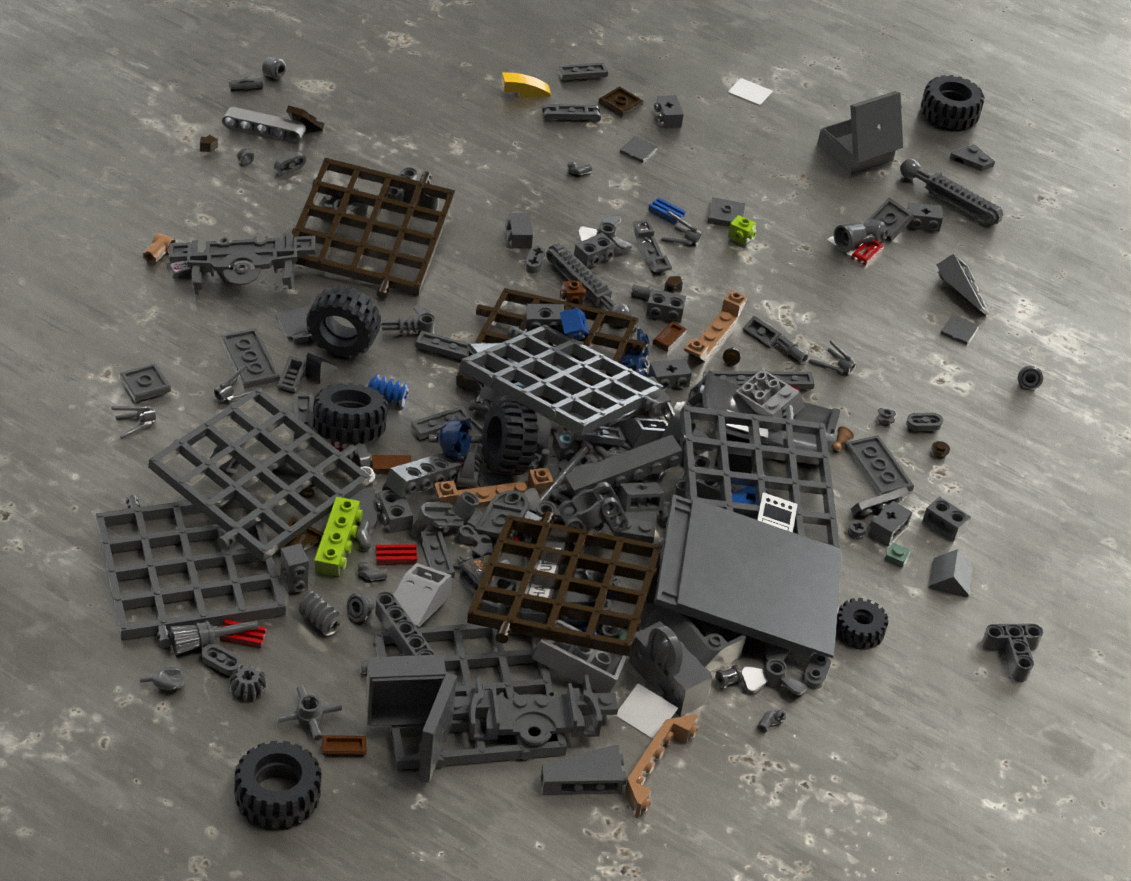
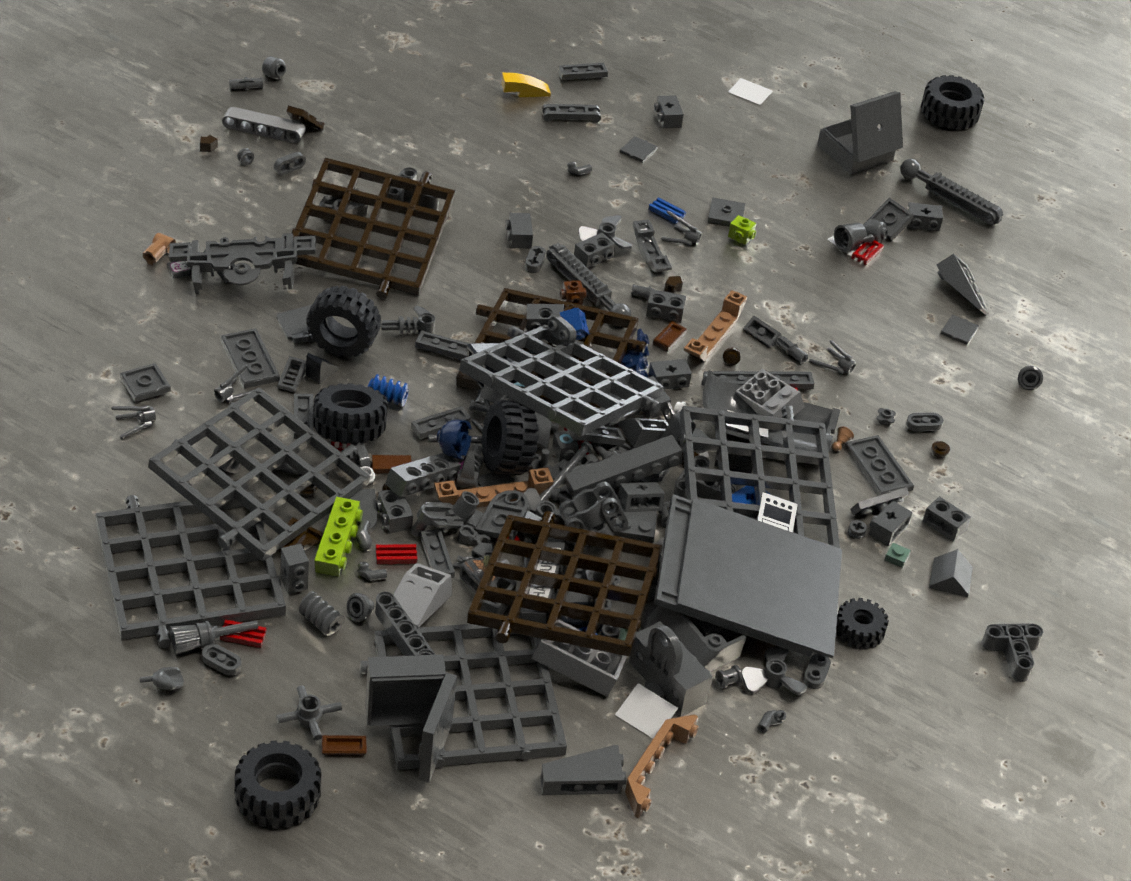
dark grey gear [229,664,266,701] -> none
dark grey piece [453,675,618,746] -> none
dark brown tile [598,86,644,118] -> none
dark grey tile [688,380,704,406] -> none
dark grey wing [950,144,995,171] -> none
none -> dark grey plate [548,316,576,344]

